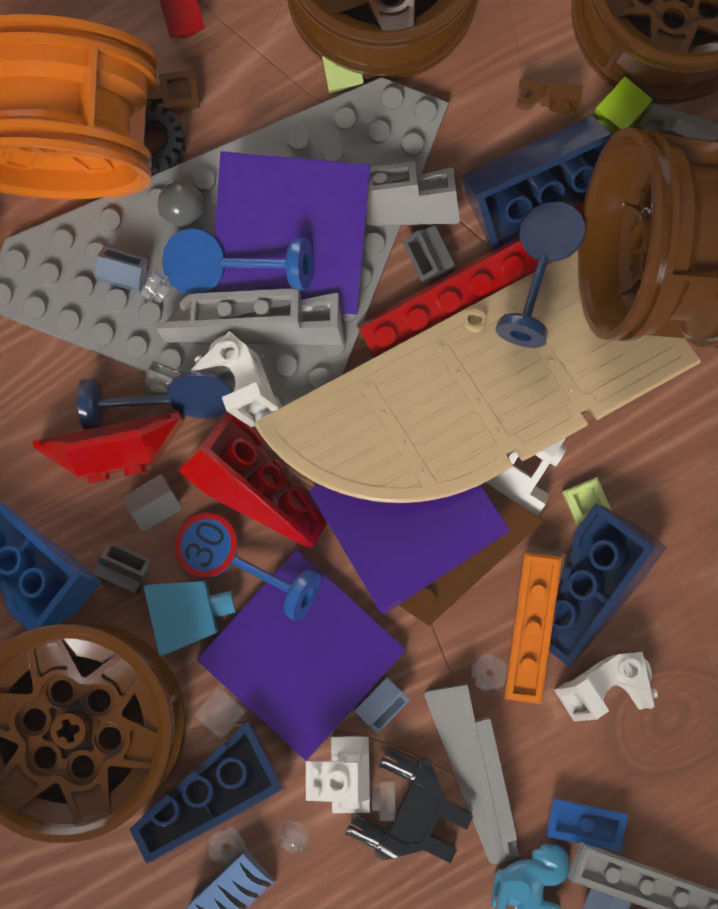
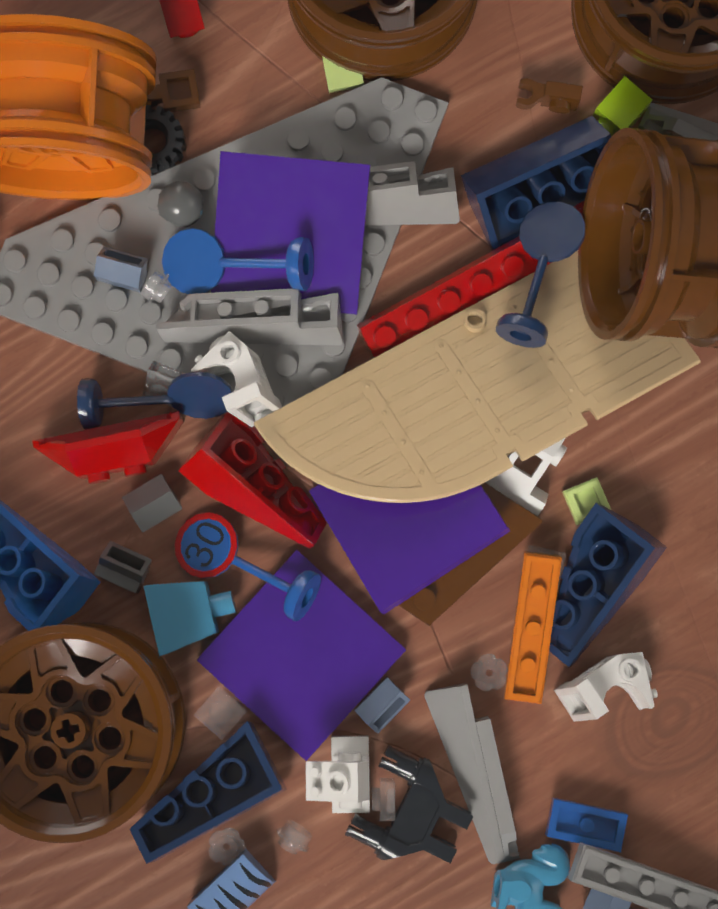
dark grey piece [402,225,455,282] -> none

